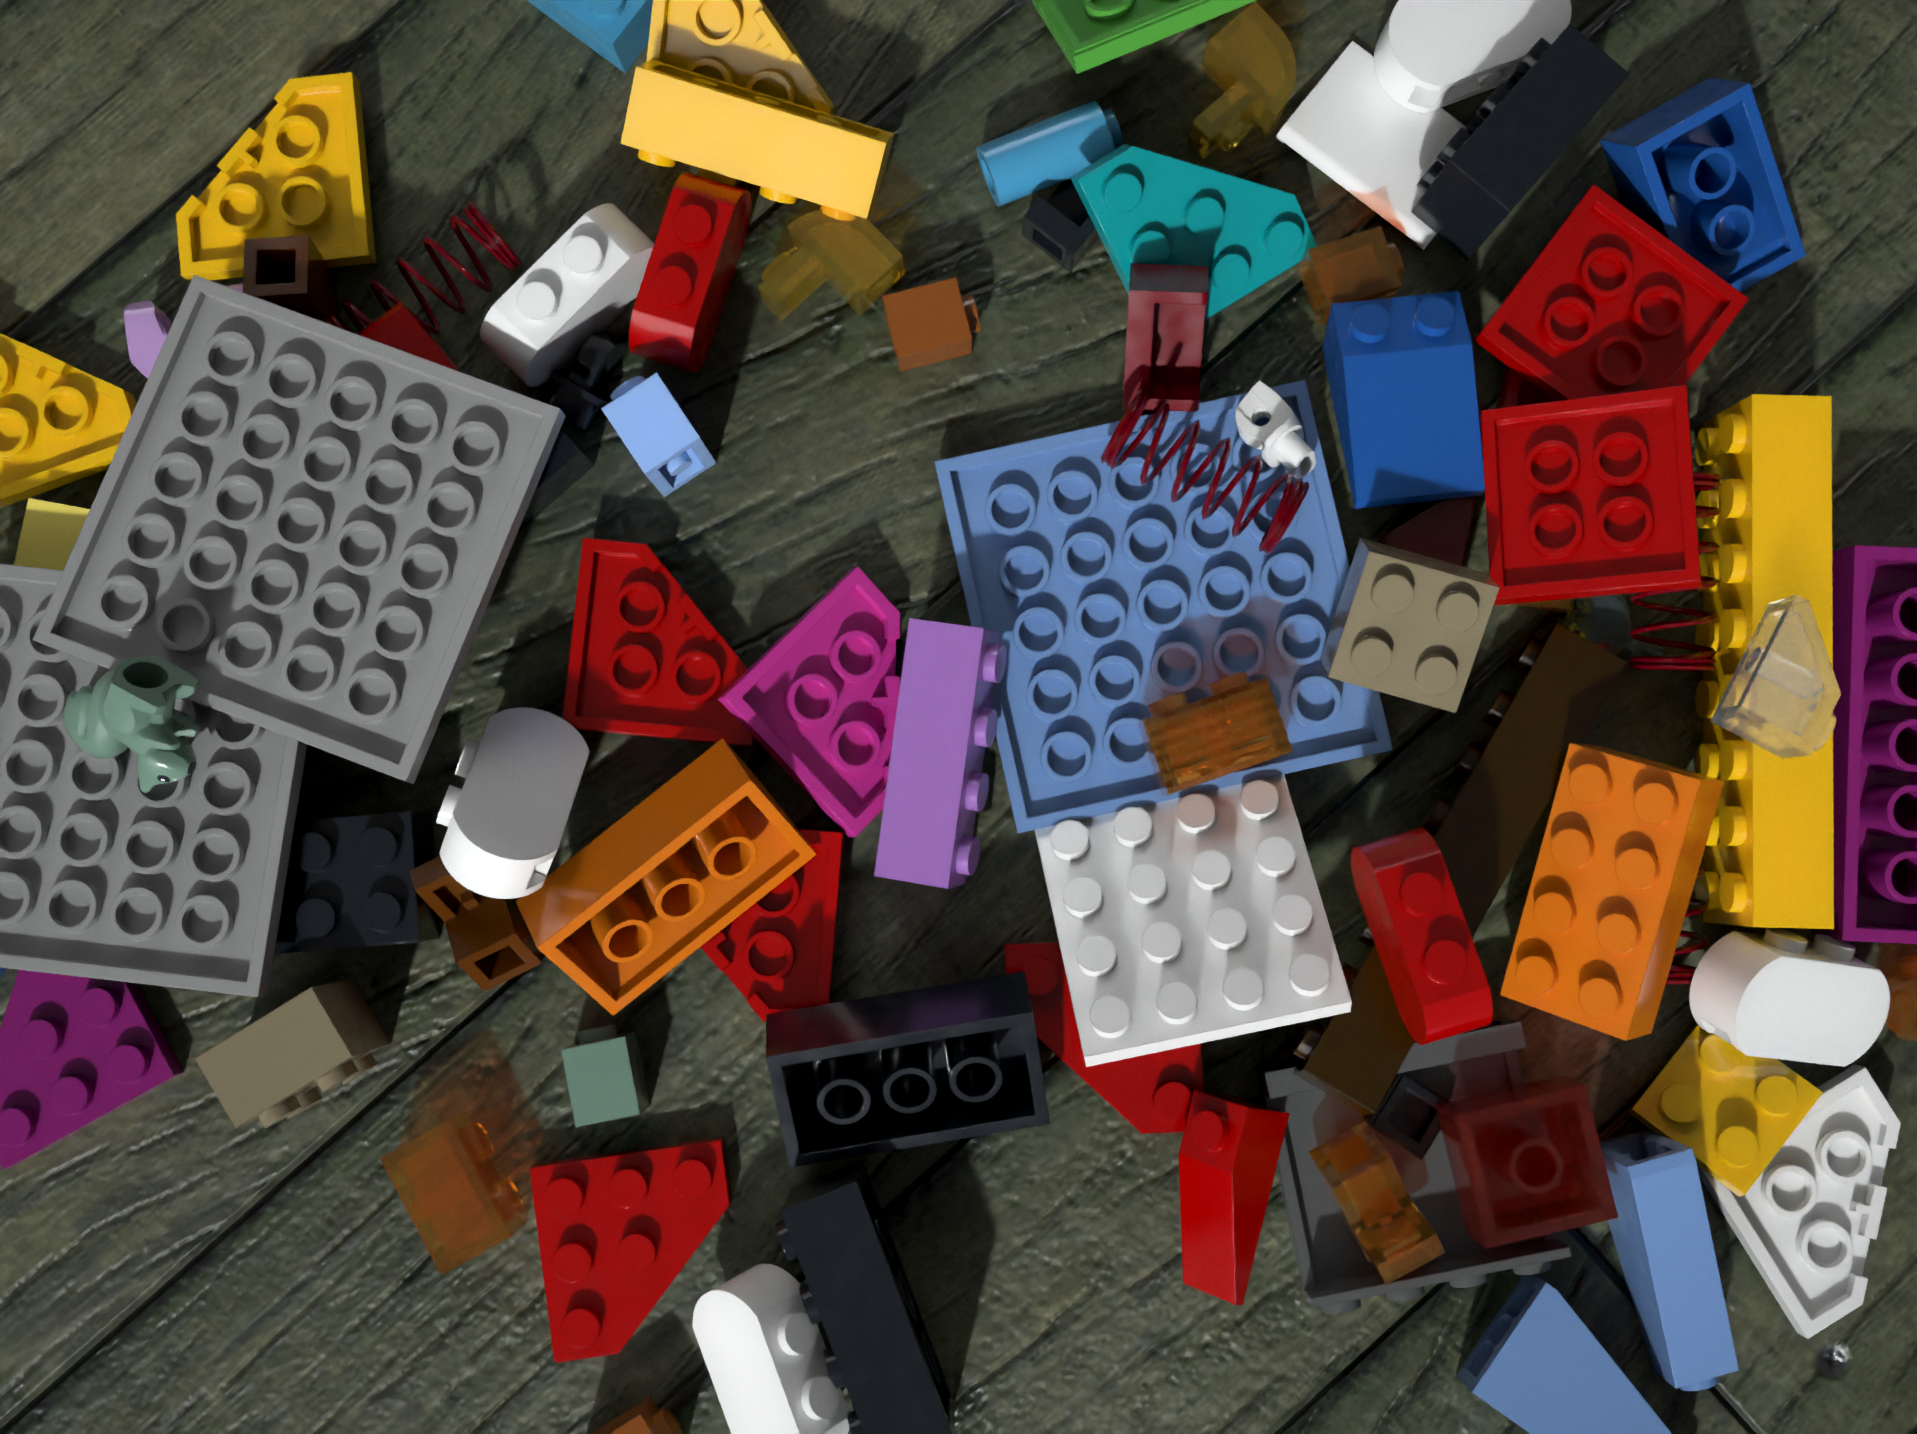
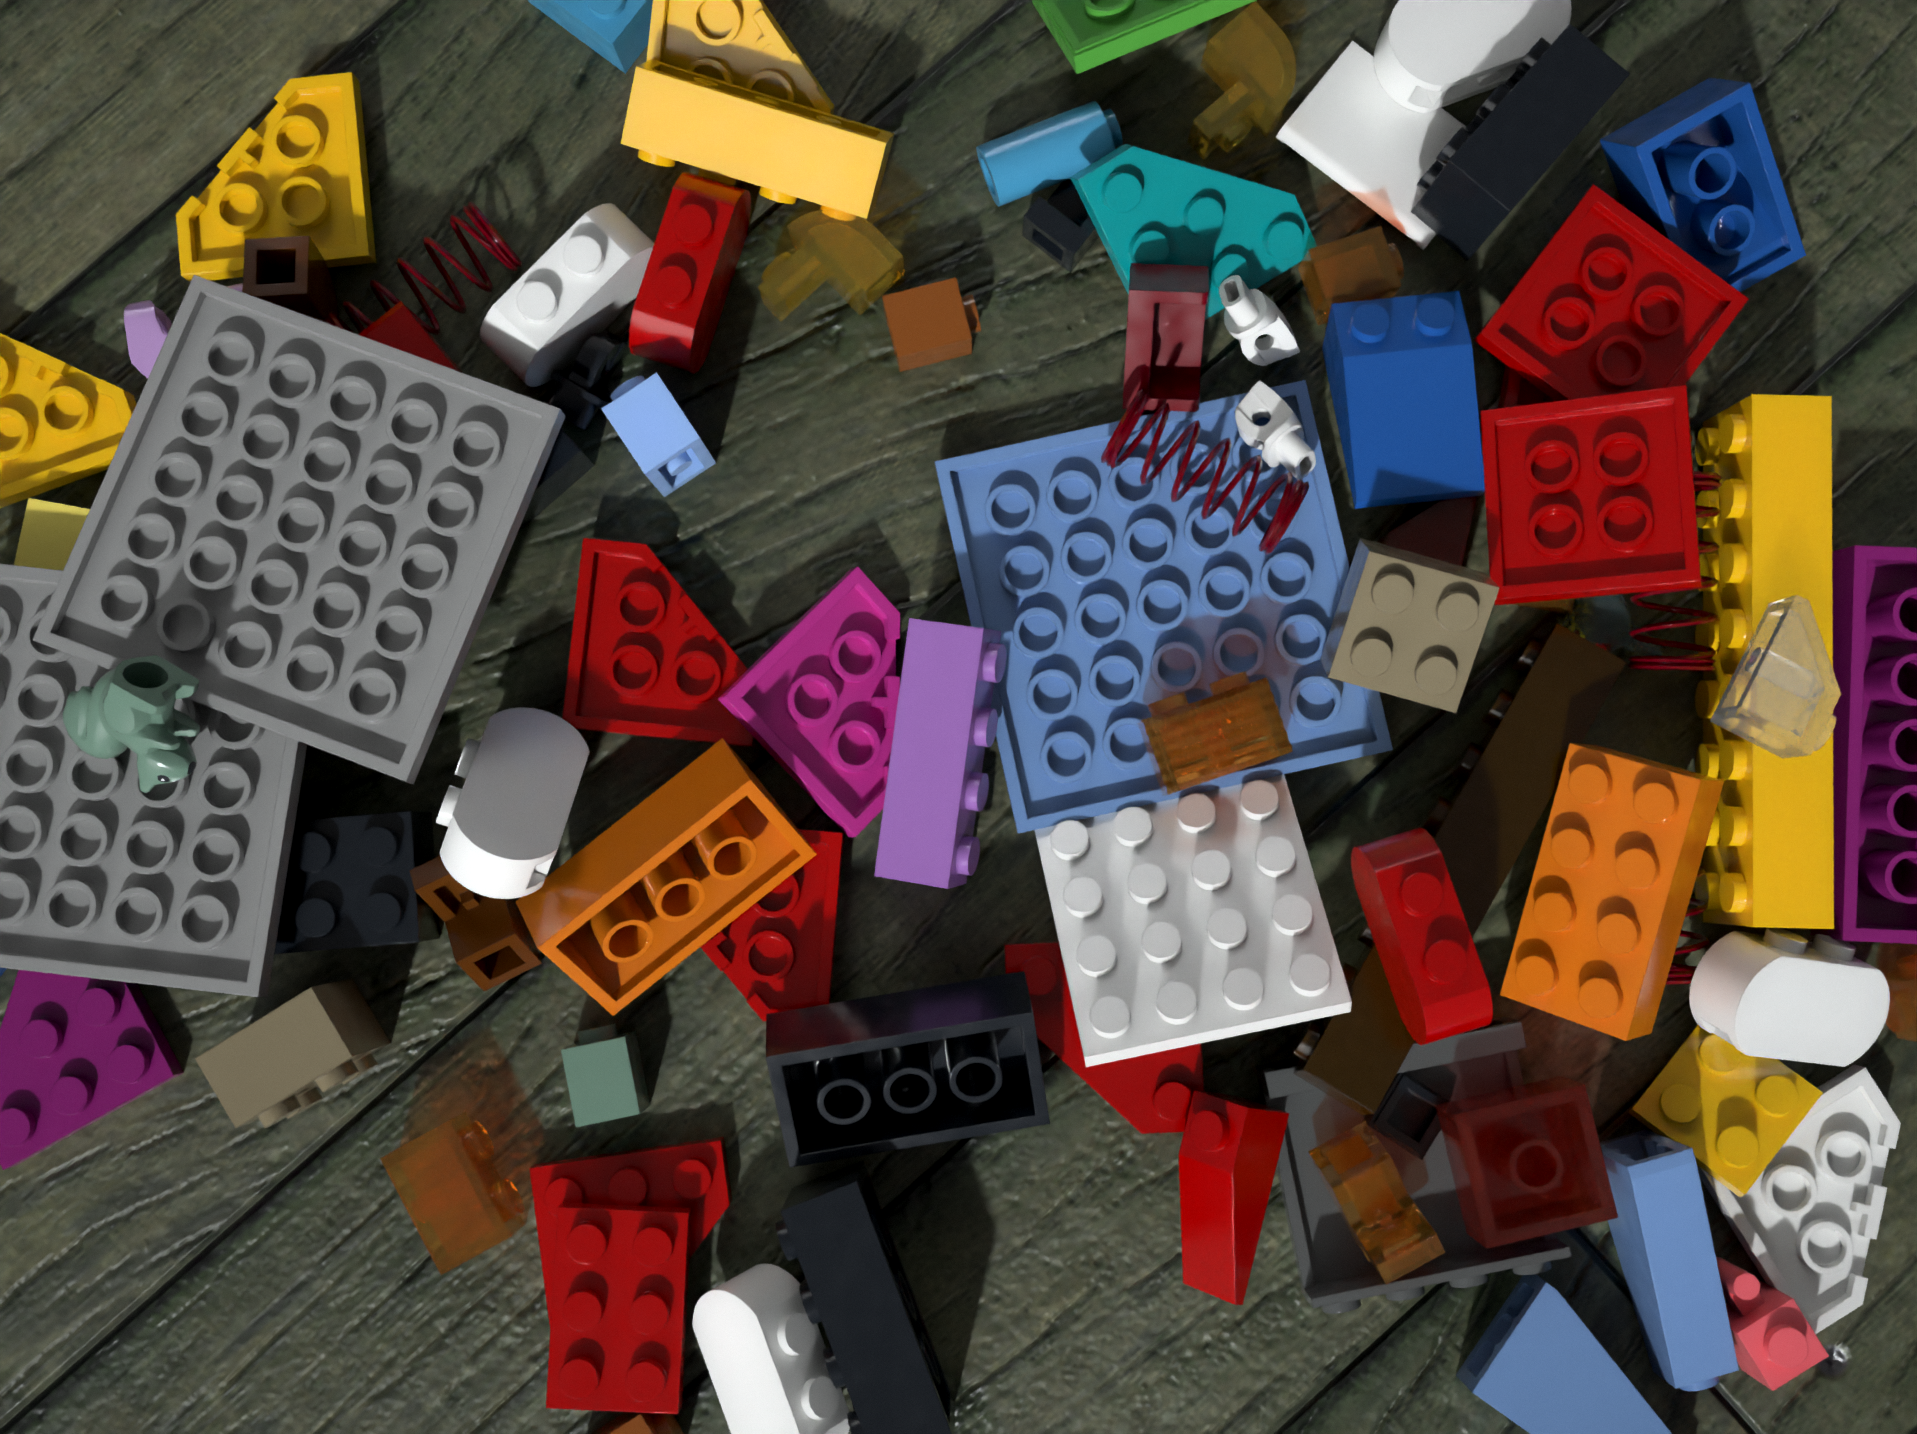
none -> red plate [546,1202,692,1414]
none -> white piece [1219,275,1300,366]
none -> coral brick [1716,1257,1829,1391]

